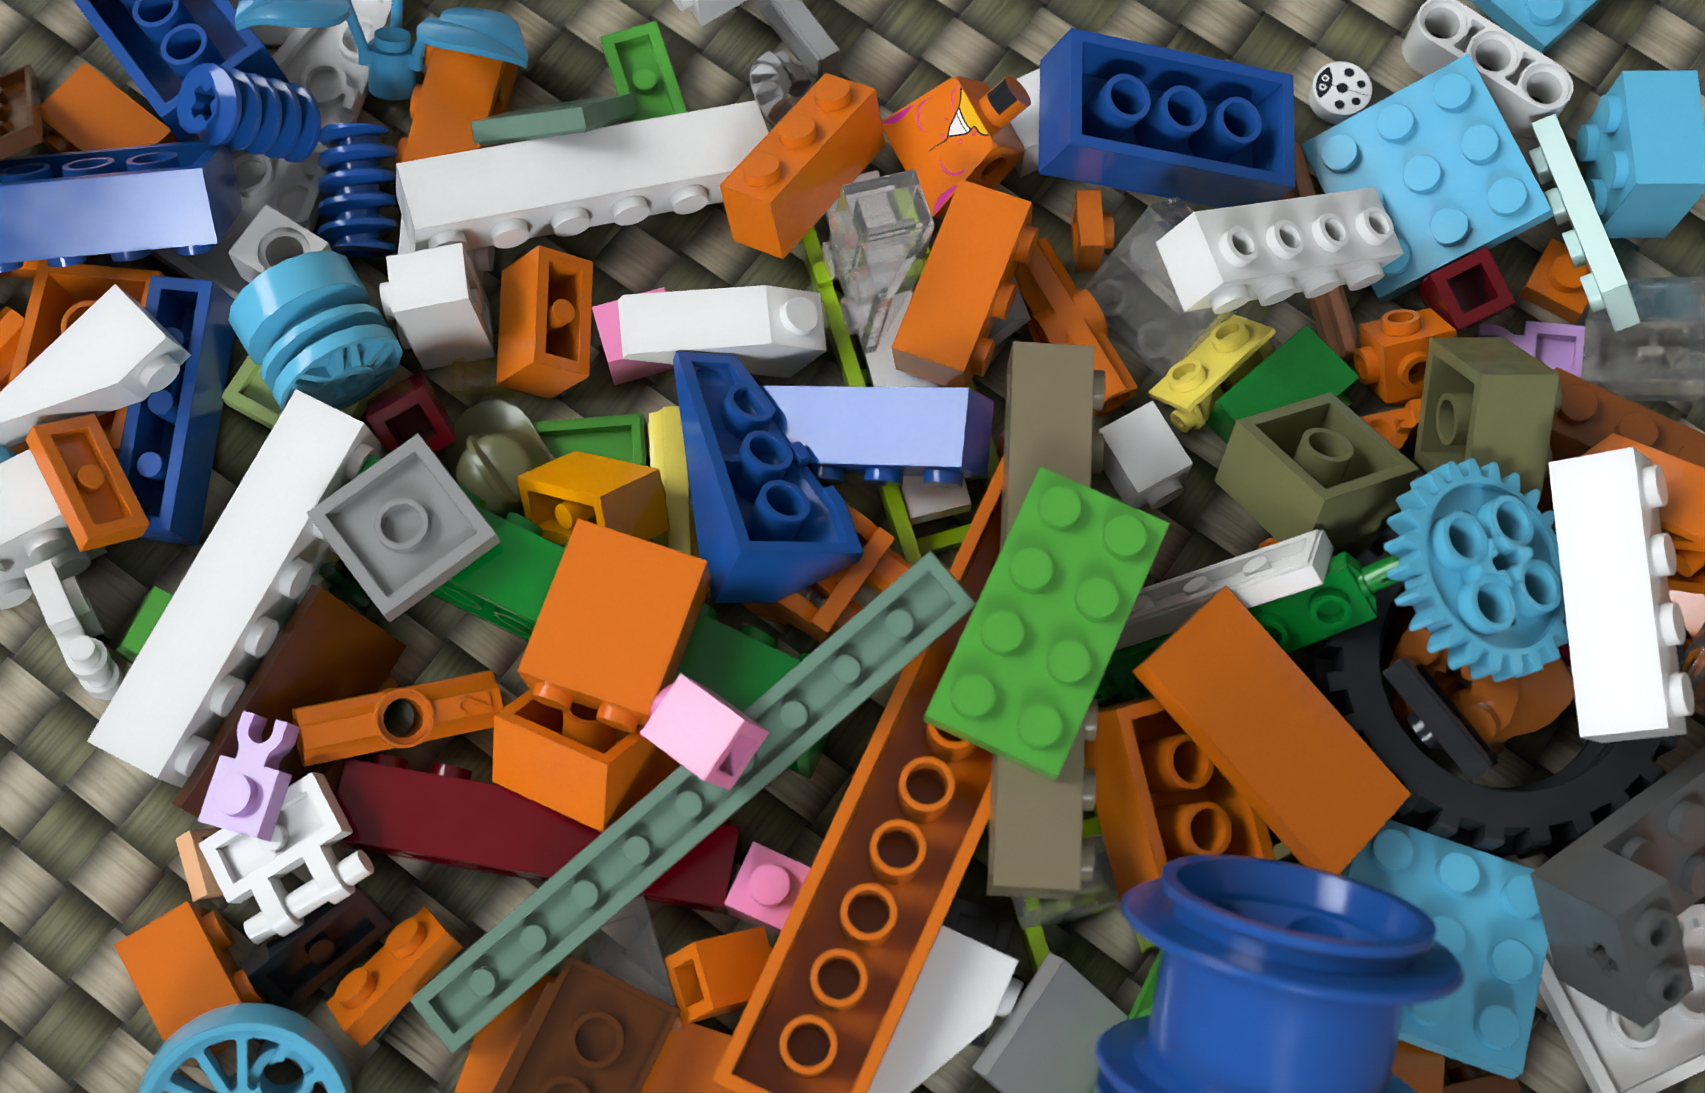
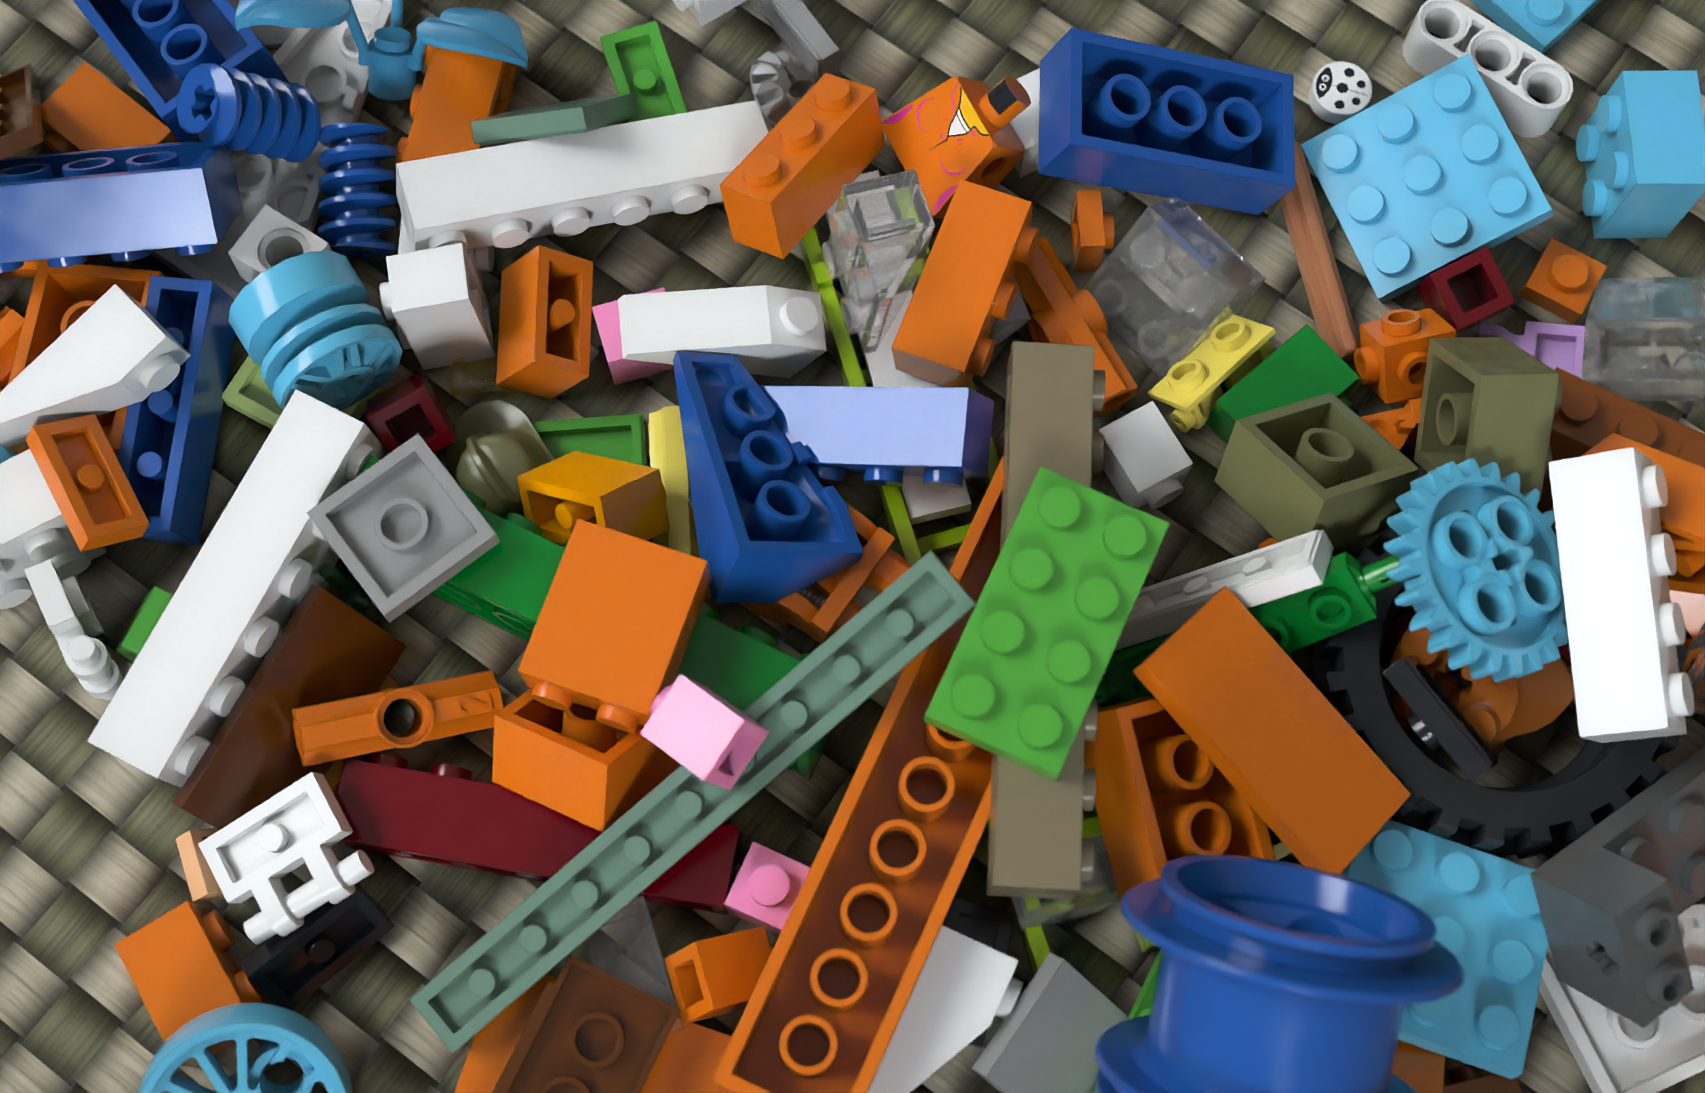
plate [198,711,300,841] -> none
orange plate [326,906,463,1048] -> none
white brick [1156,187,1404,314] -> none
light aqua plate [1528,114,1641,332] -> none

